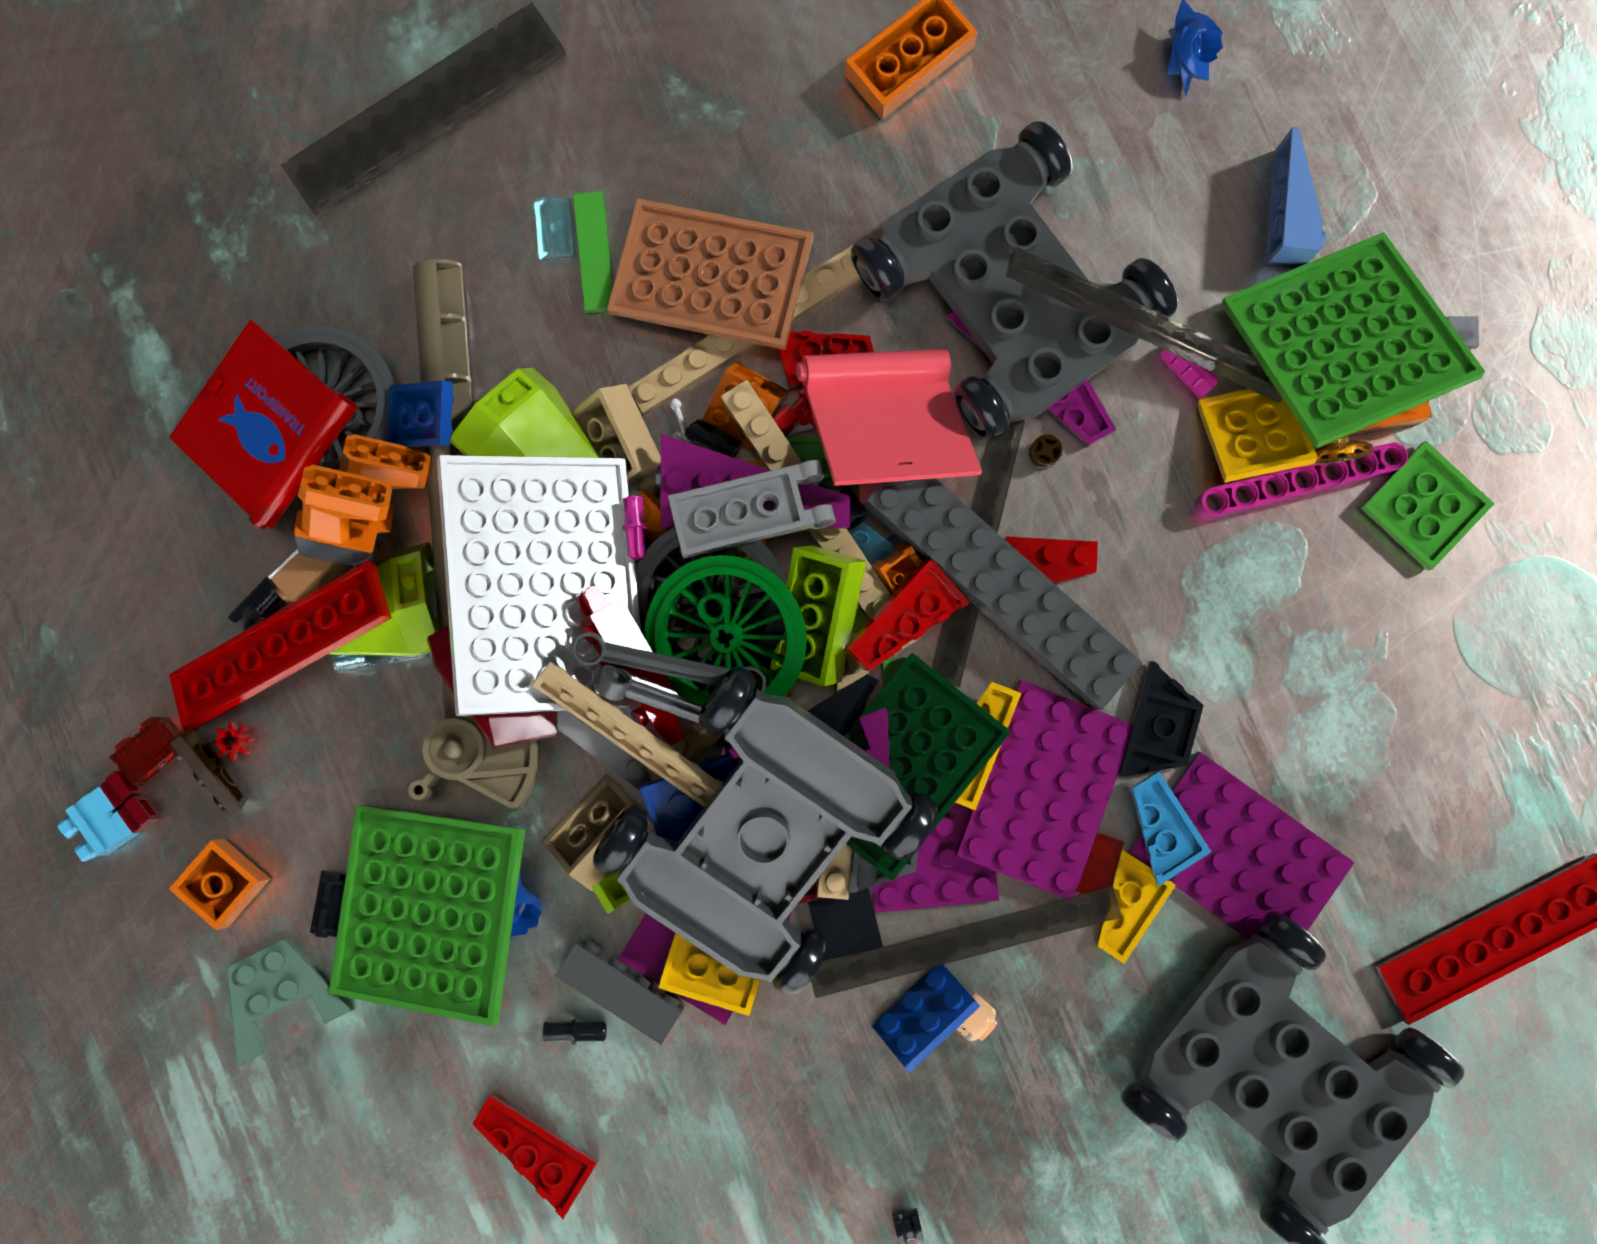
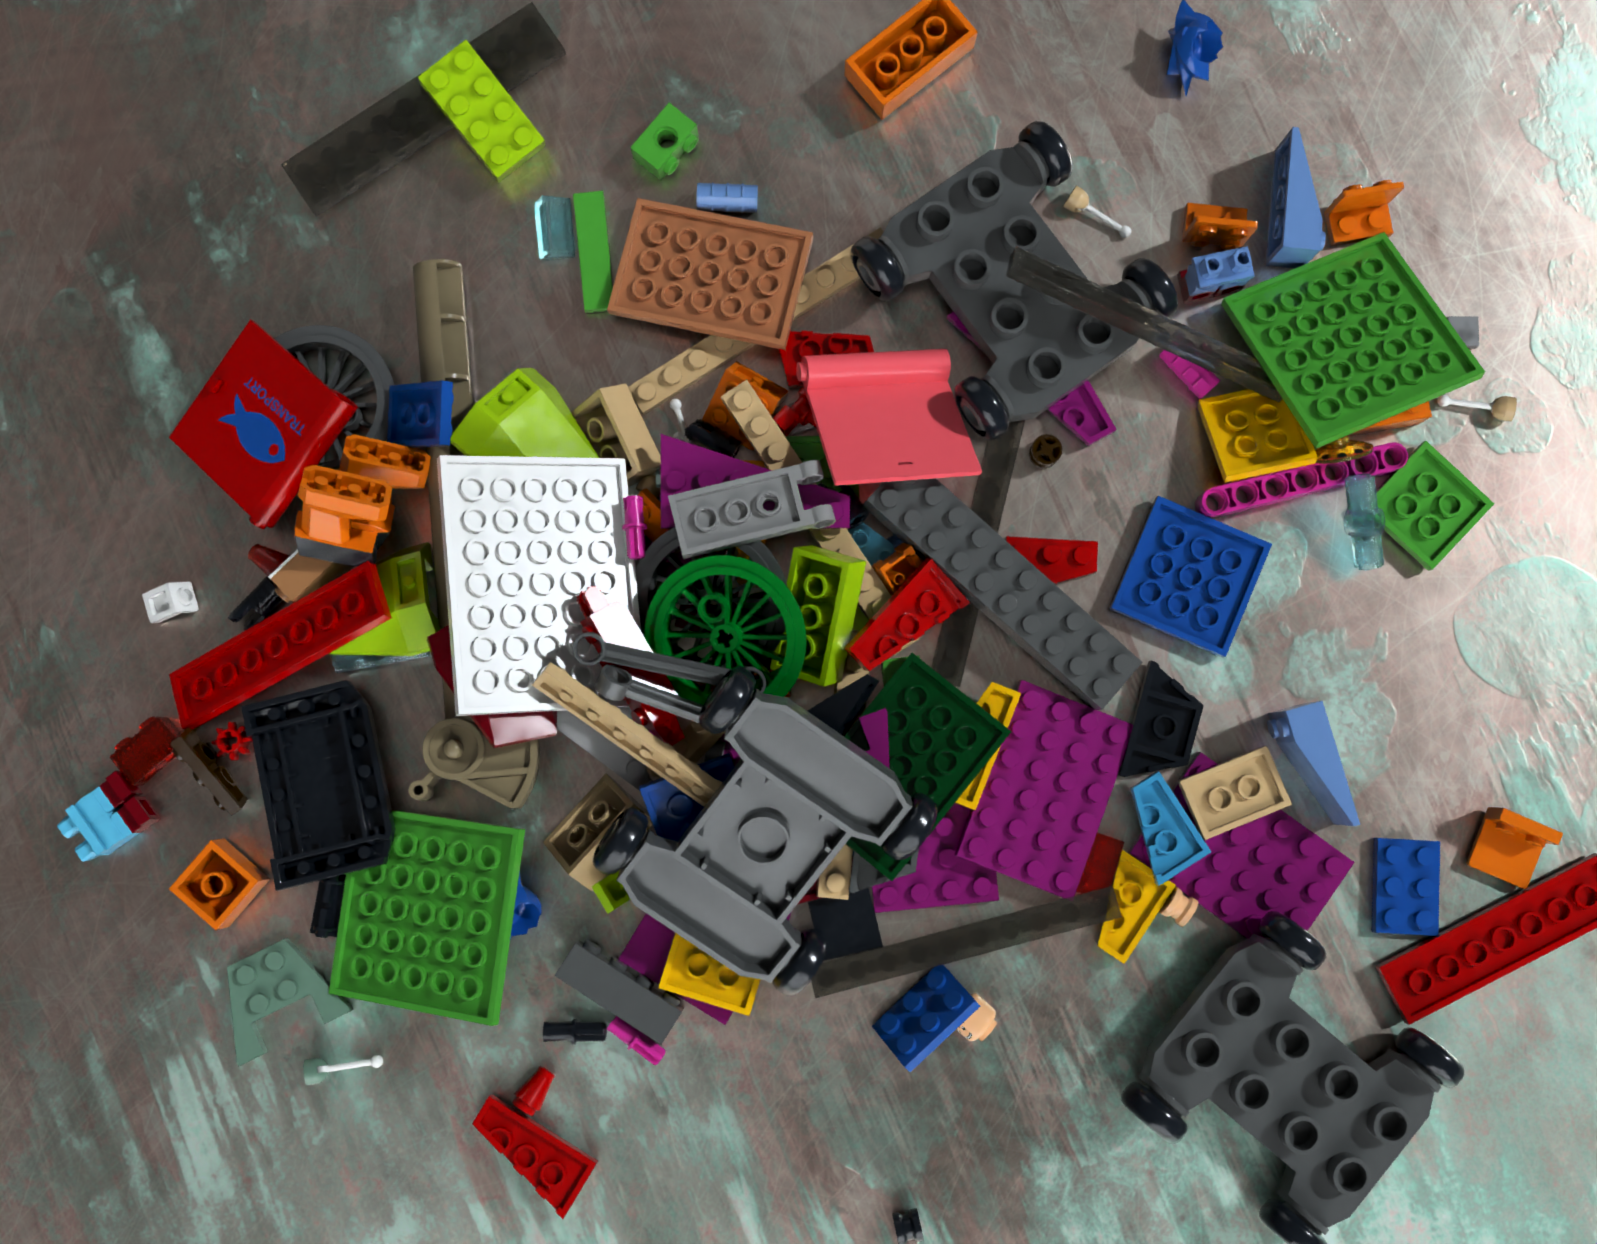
none -> white bracket [142,582,199,623]
none -> black slope [241,680,396,891]
none -> clear red cone [248,544,290,576]
none -> hinge [303,1055,383,1085]
none -> lime brick [418,39,545,183]
none -> red cone [512,1066,555,1117]
none -> dark pink axle [606,1016,666,1065]
none -> bright green brick [630,103,699,181]
none -> medium blue axle [697,182,758,213]
none -> hinge [1063,185,1131,238]
none -> blue plate [1109,496,1272,658]
none -> light nougat wheel [1159,887,1198,927]
none -> medium blue hips [1177,246,1255,303]
none -> tan plate [1177,746,1292,840]
none -> orange bracket [1182,203,1258,250]
none -> medium blue slope [1267,701,1360,826]
none -> orange bracket [1324,180,1404,246]
none -> clear light blue piece [1344,473,1385,570]
none -> blue plate [1371,838,1440,936]
none -> hinge [1437,395,1517,421]
none -> orange bracket [1466,807,1563,889]

